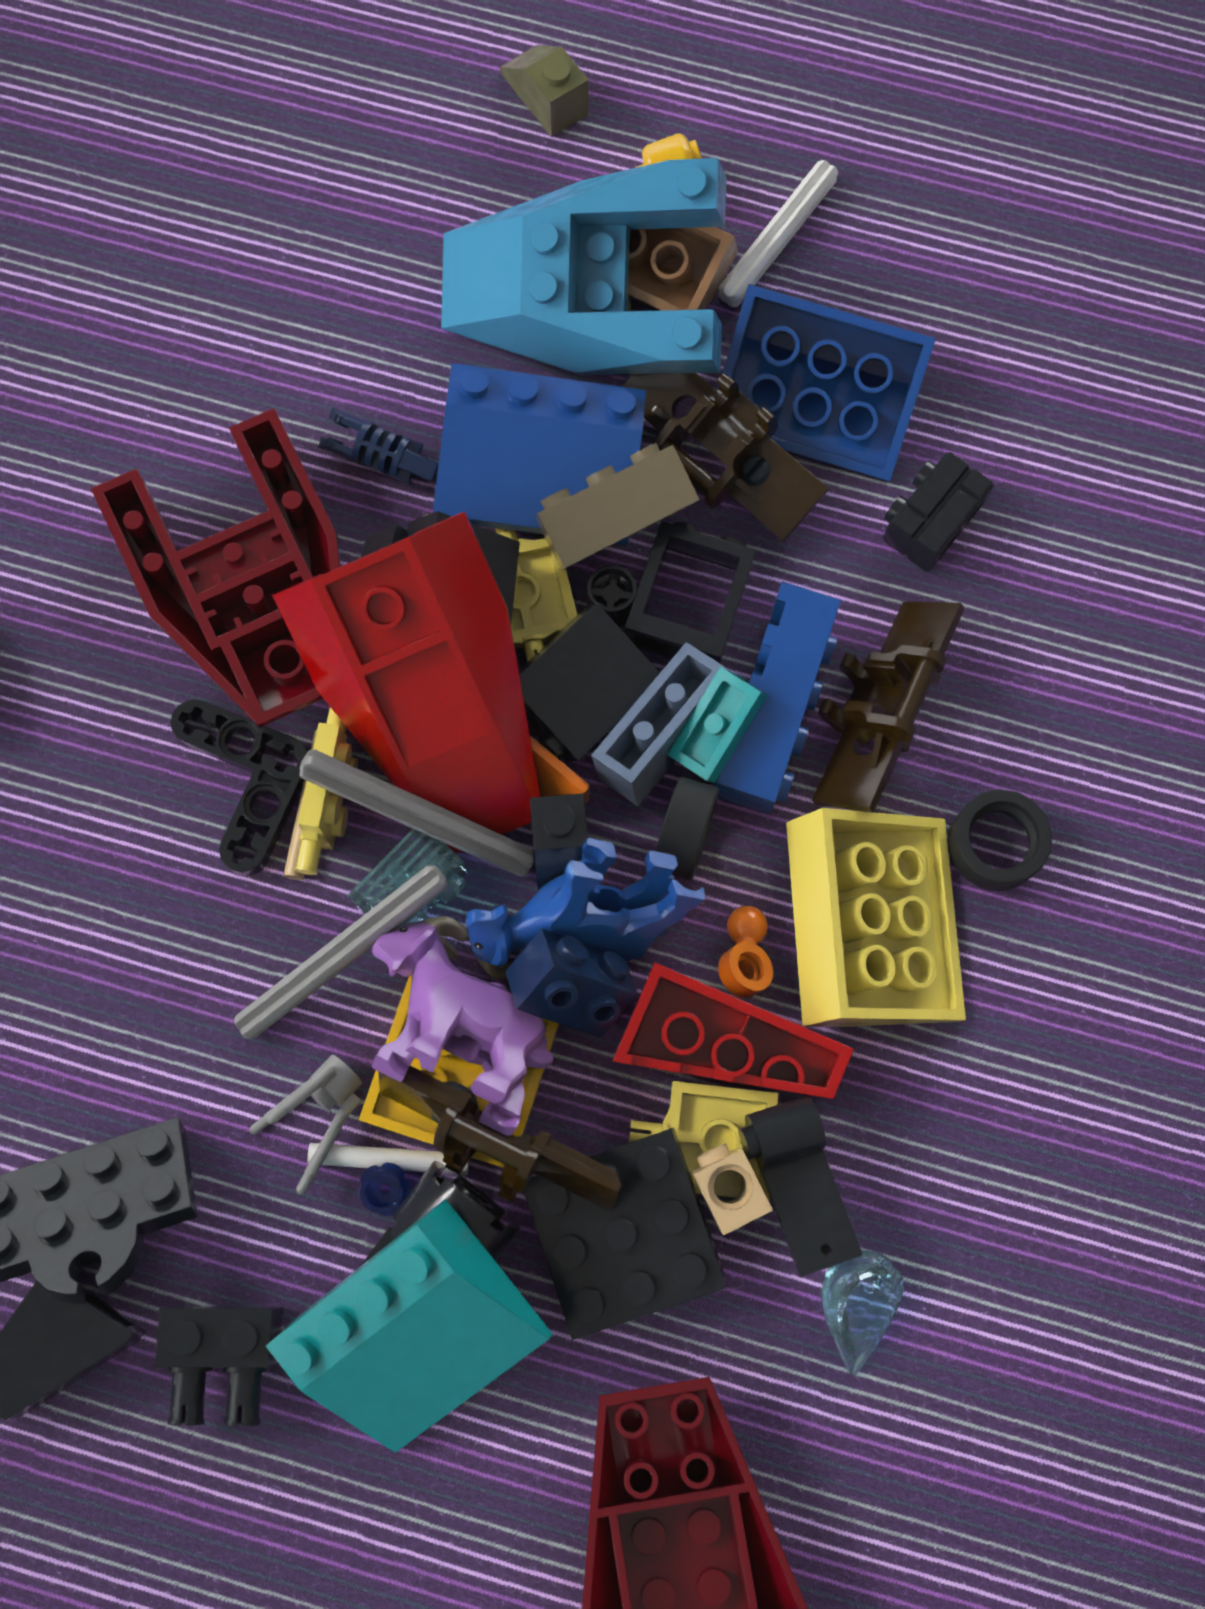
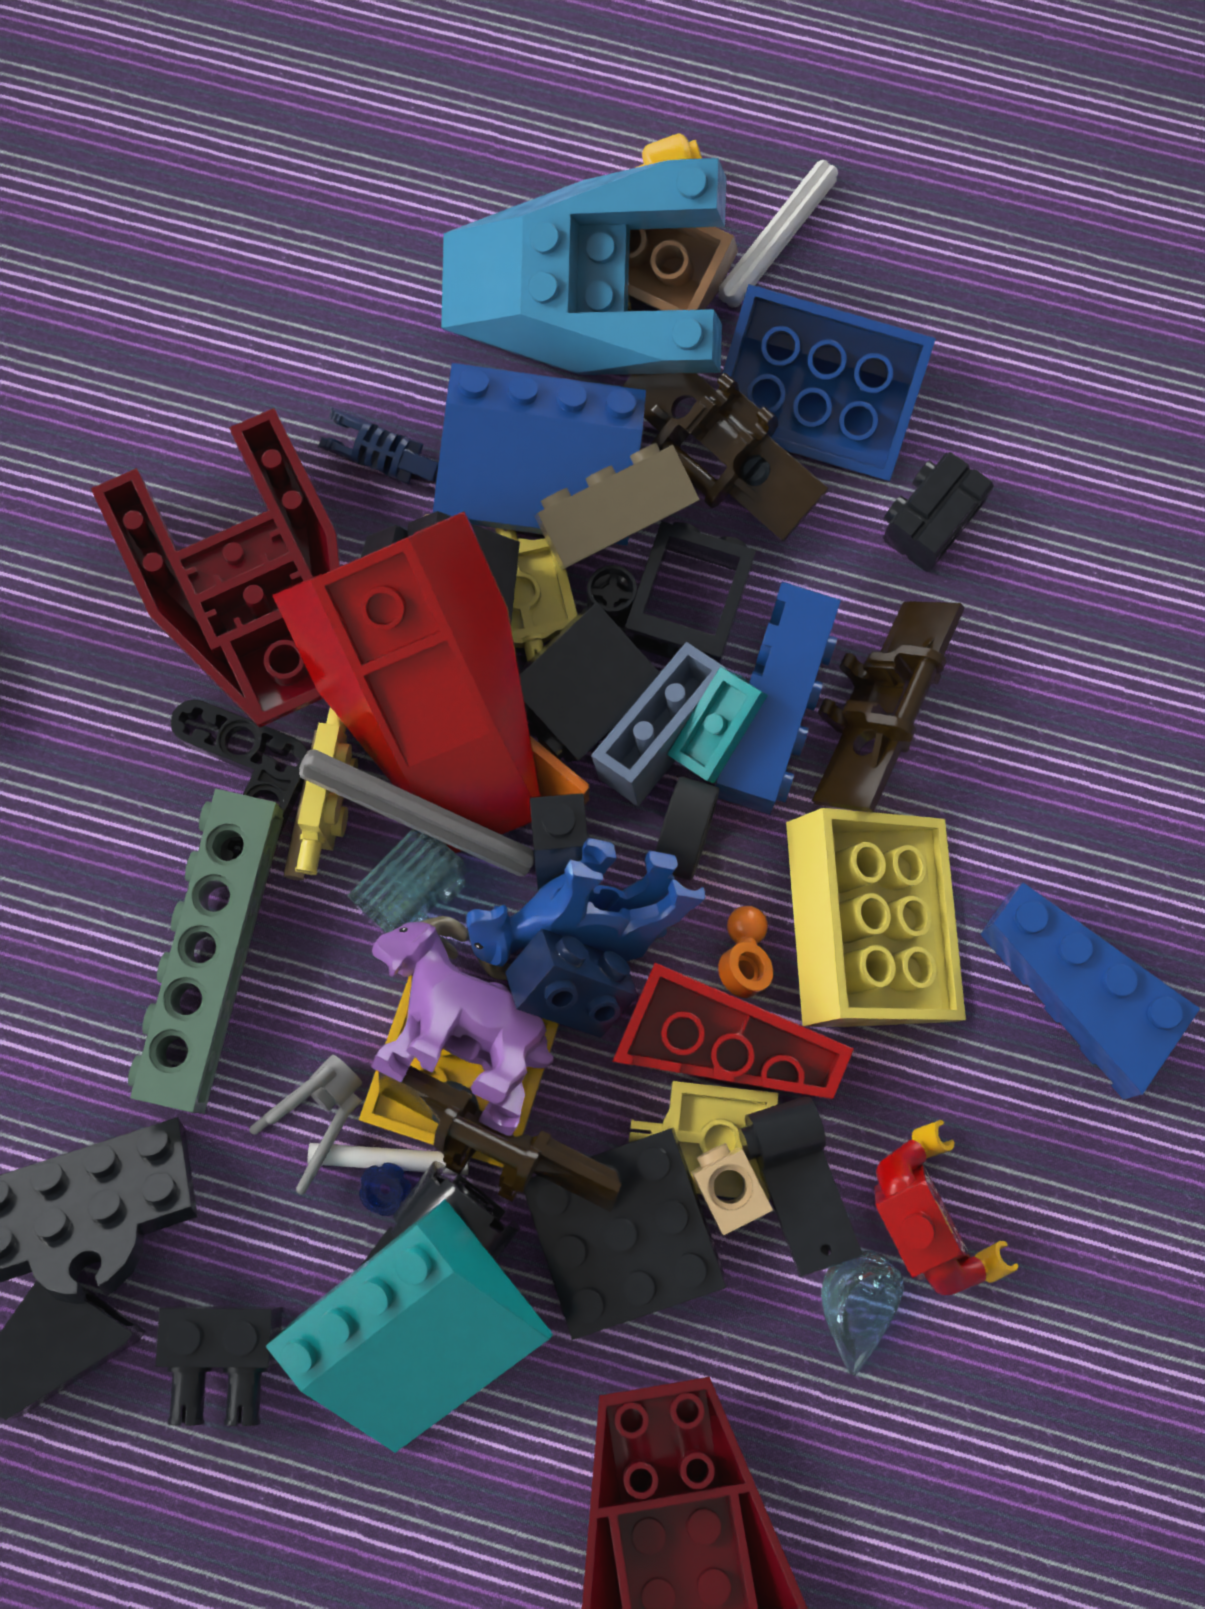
light grey axle [234,865,448,1039] -> none
olive slope [500,45,589,137] -> none
black tyre [948,789,1052,891] -> none
none -> sand green brick [128,789,284,1114]
none -> red torso [874,1120,1018,1295]
none -> blue wedge [980,882,1200,1100]

